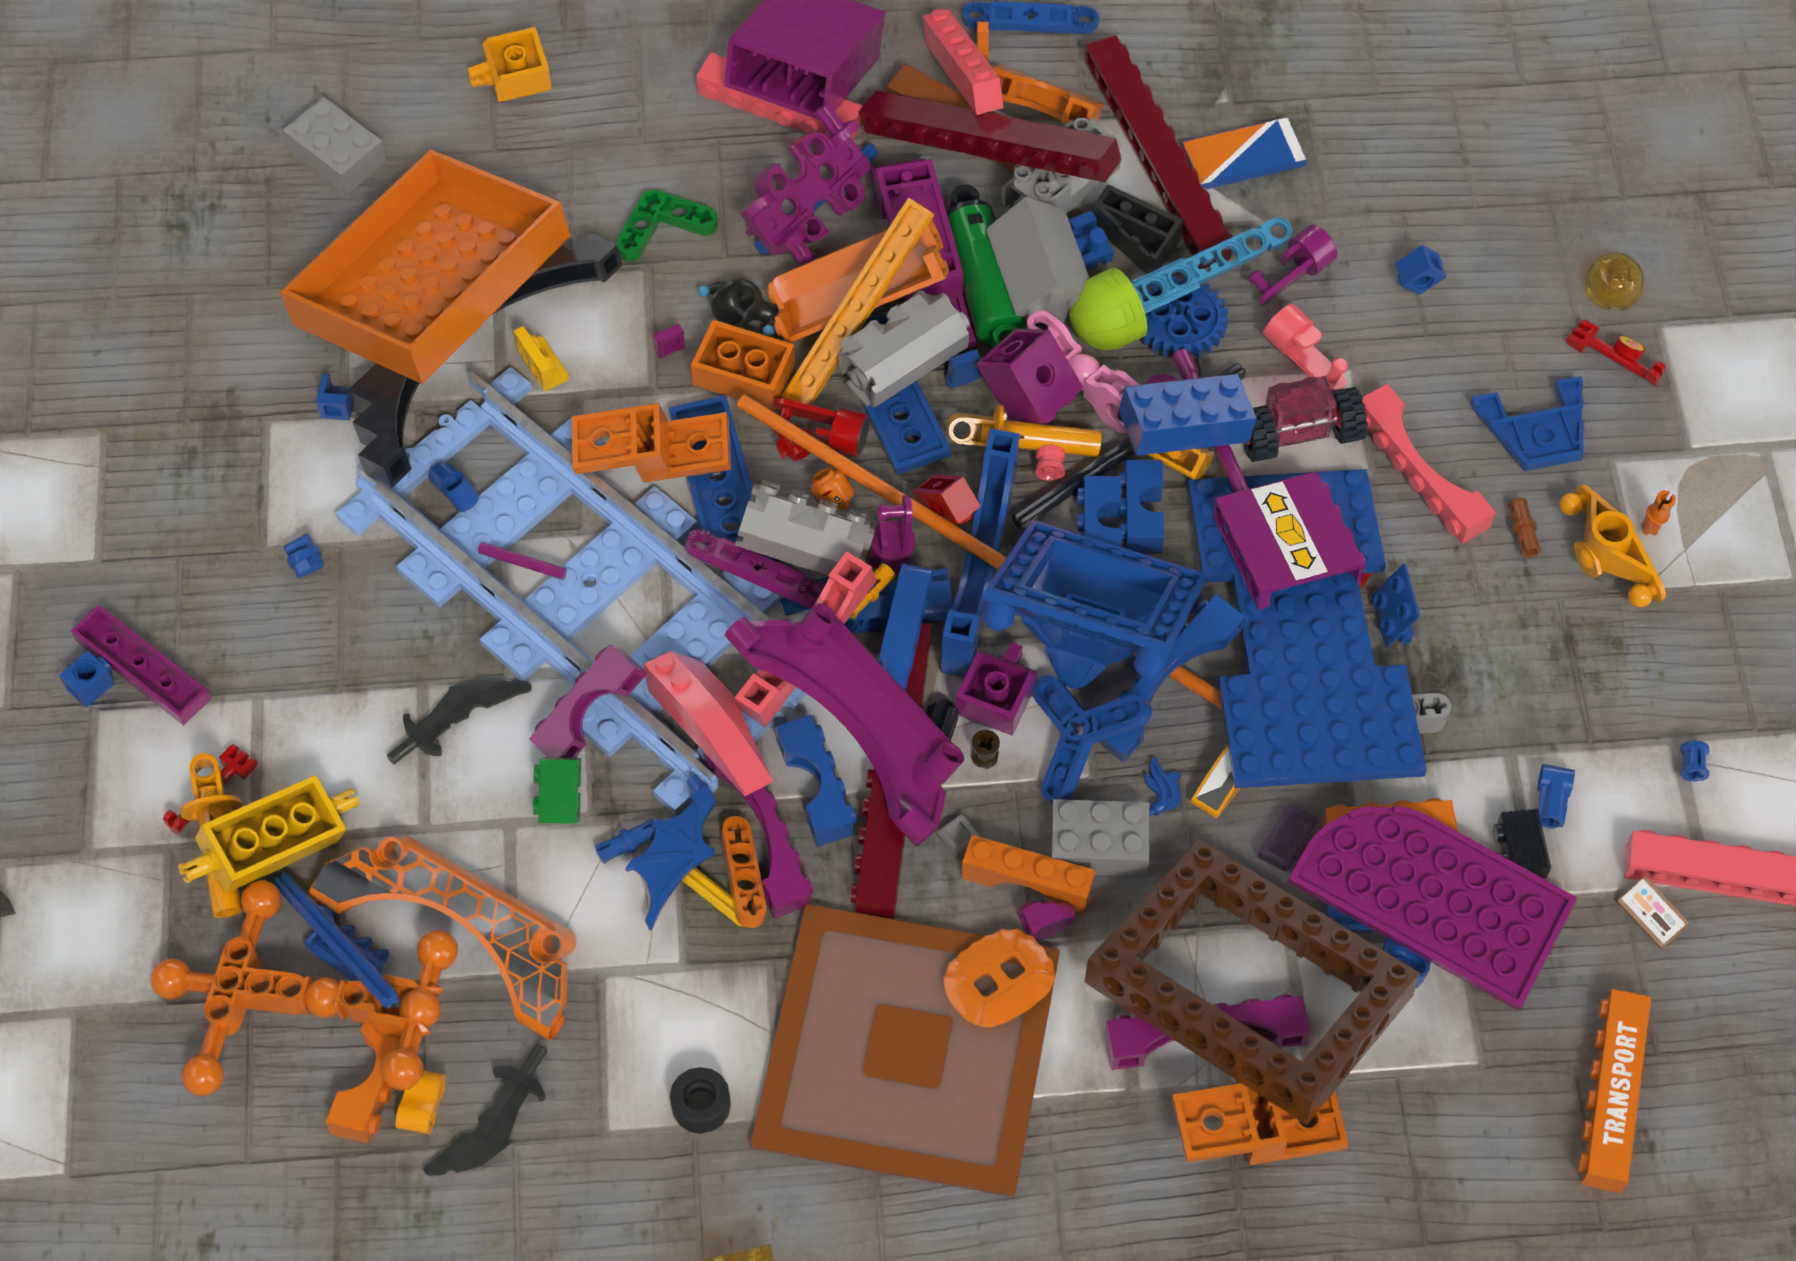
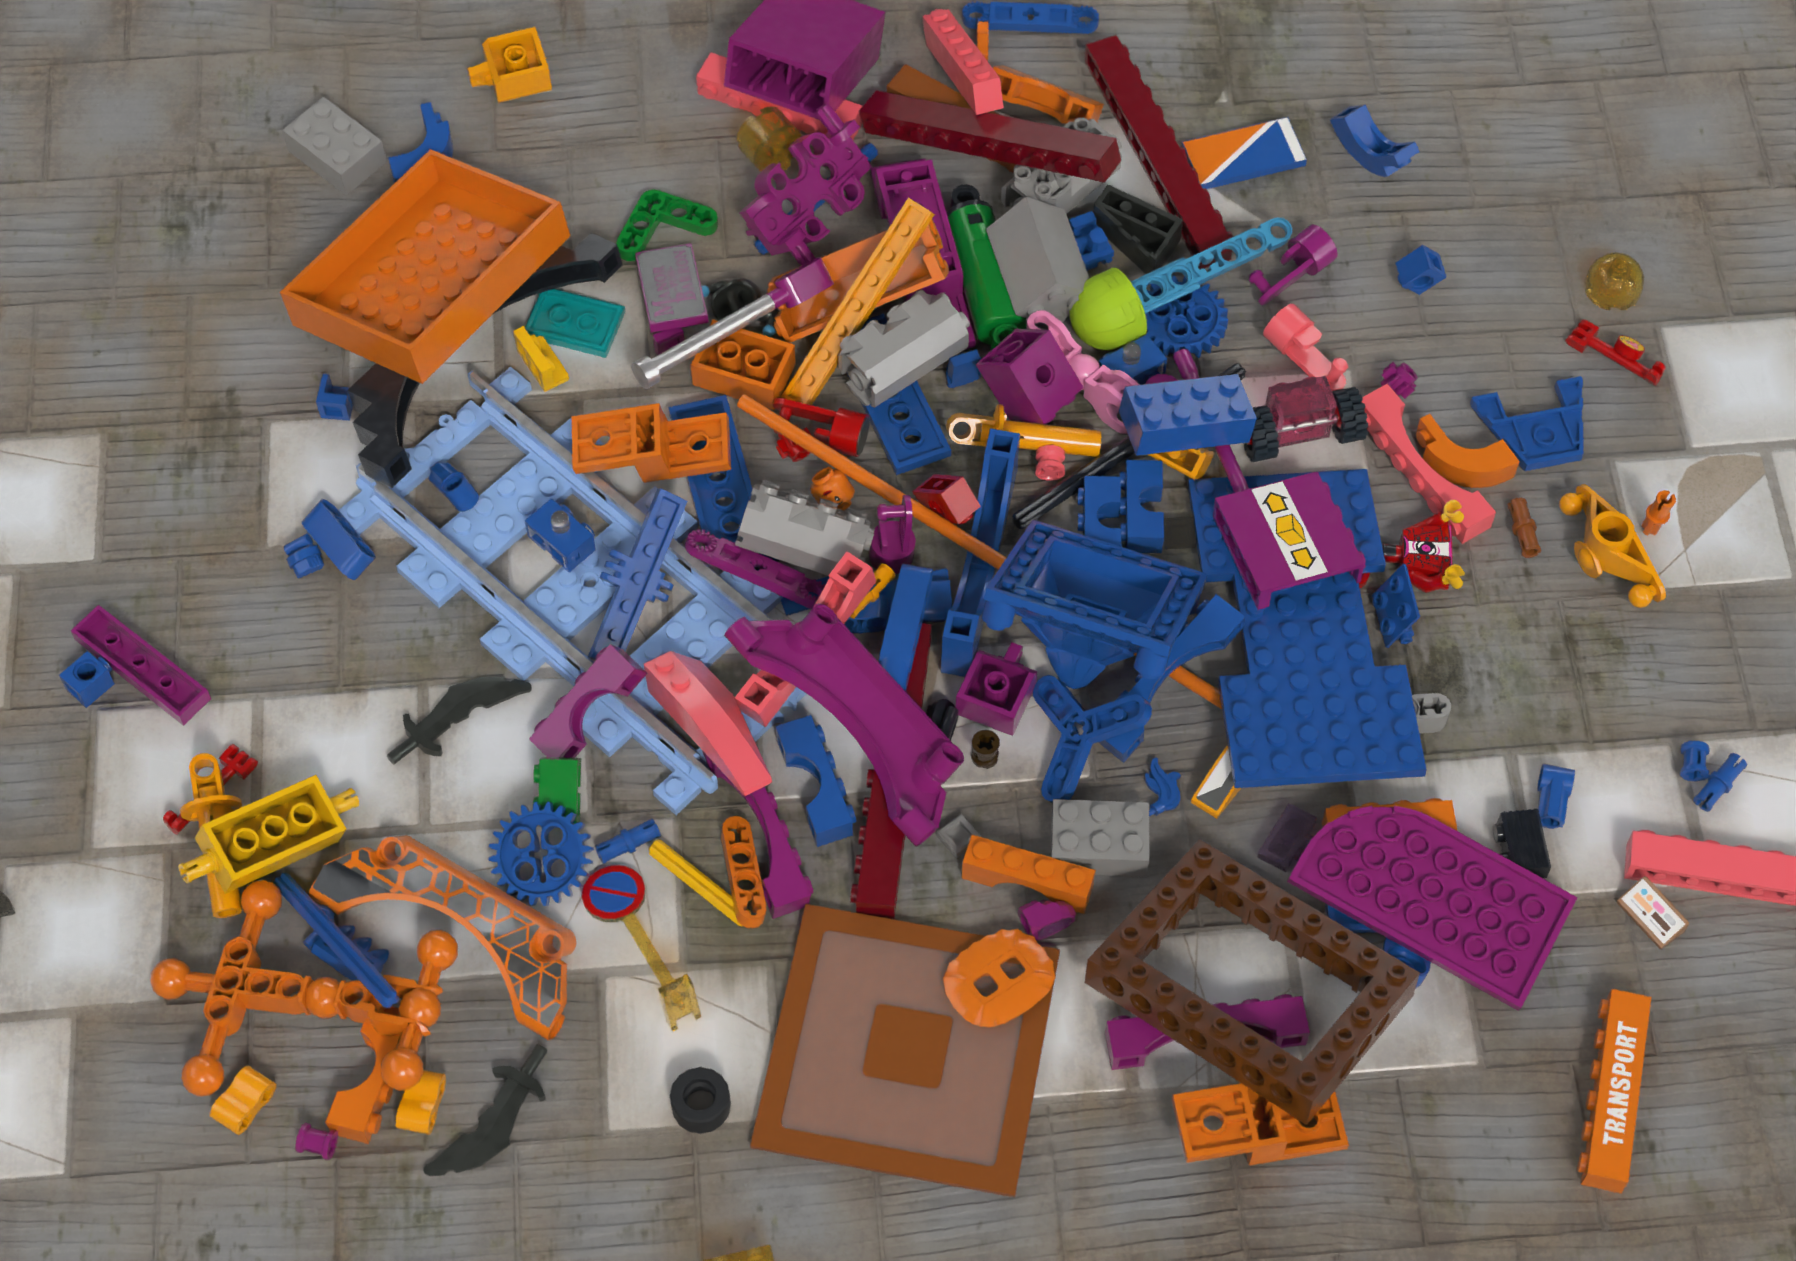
magenta bar [478,542,567,580] -> none
blue animal [625,775,716,931] -> none
none -> light orange axle [210,1065,277,1135]
none -> magenta bush [295,1122,338,1160]
none -> blue beam [302,499,376,580]
none -> blue arch [388,102,453,183]
none -> blue gear [488,802,594,906]
none -> teal tile [525,289,625,358]
none -> blue piece [525,498,596,573]
none -> piece [582,865,702,1032]
none -> blue hinge [588,488,688,660]
none -> flat silver piece [631,257,834,389]
none -> tile [635,243,709,332]
none -> clear yellow brick [736,107,802,172]
none -> blue piece [1099,334,1167,385]
none -> clear smoke tile [1164,517,1196,549]
none -> blue arch [1330,104,1420,177]
none -> magenta gear [1380,362,1417,399]
none -> torso [1382,500,1465,593]
none -> orange arch [1416,414,1520,488]
none -> blue pin [1693,753,1747,812]

